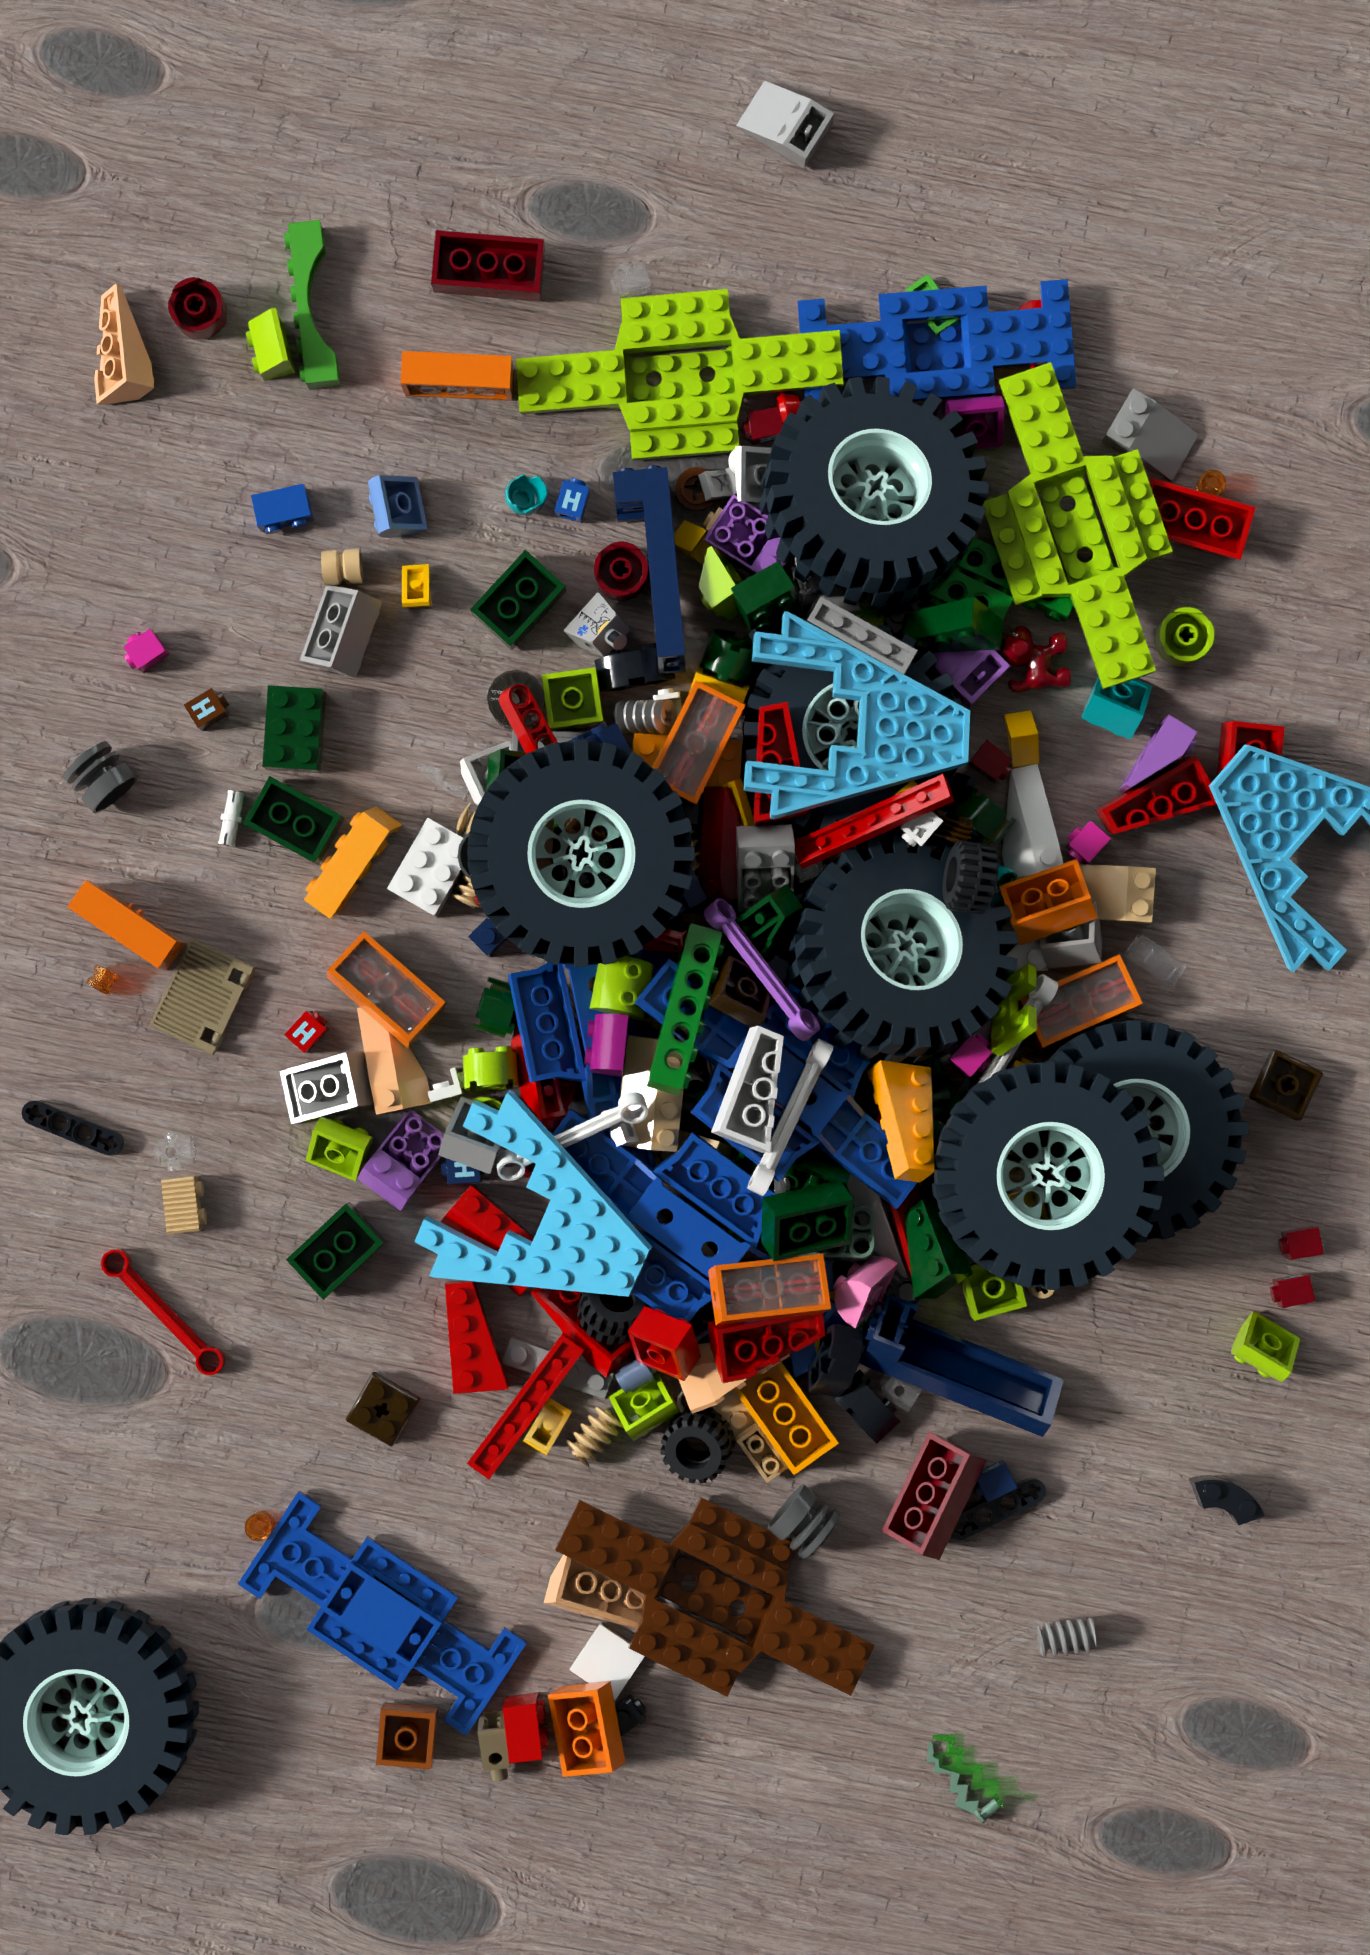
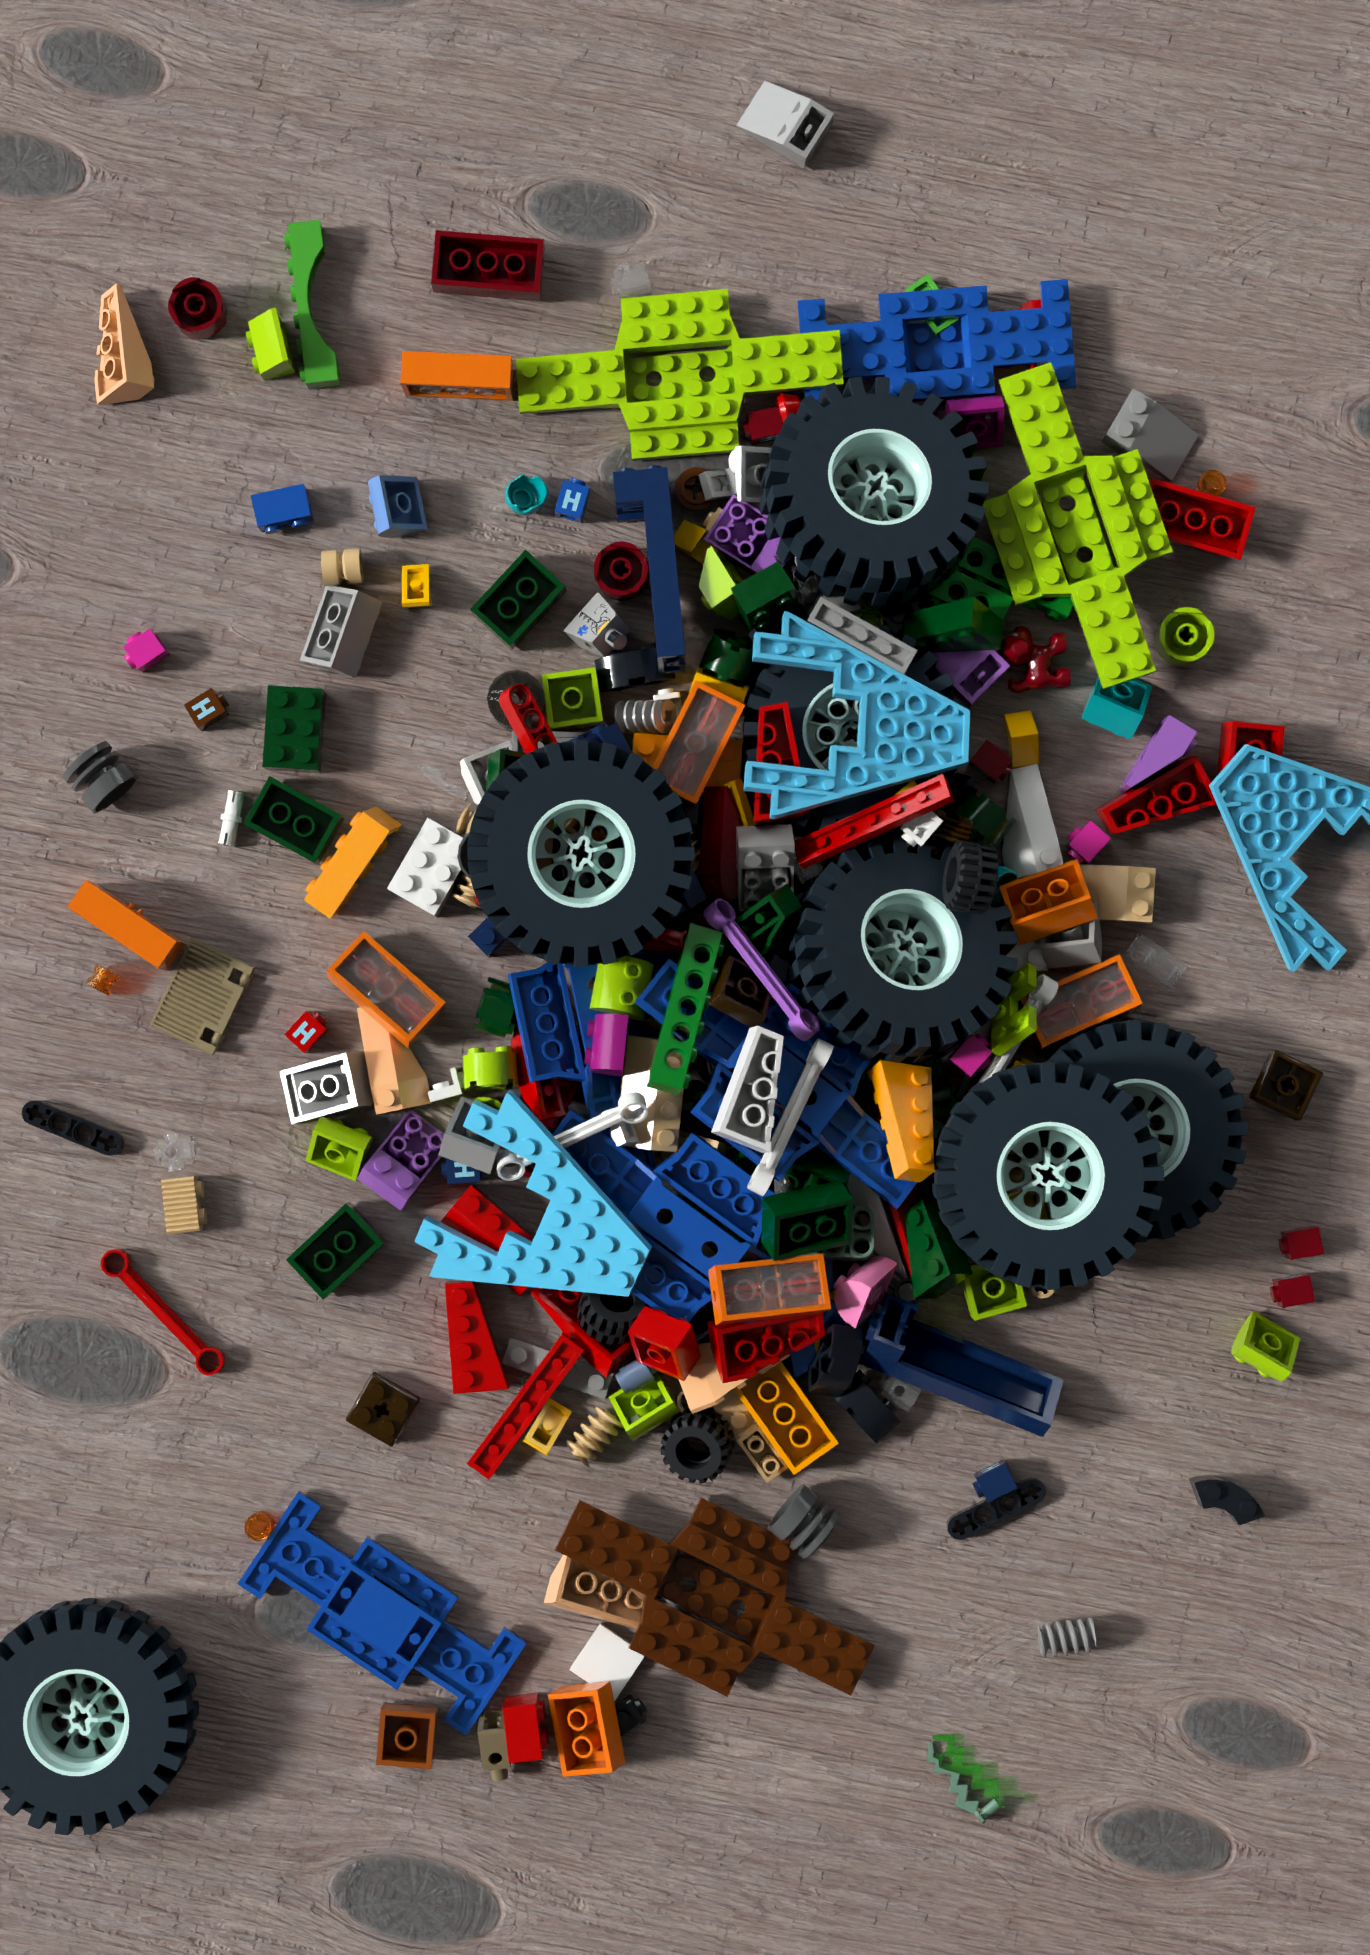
dark red brick [882,1432,987,1560] -> none

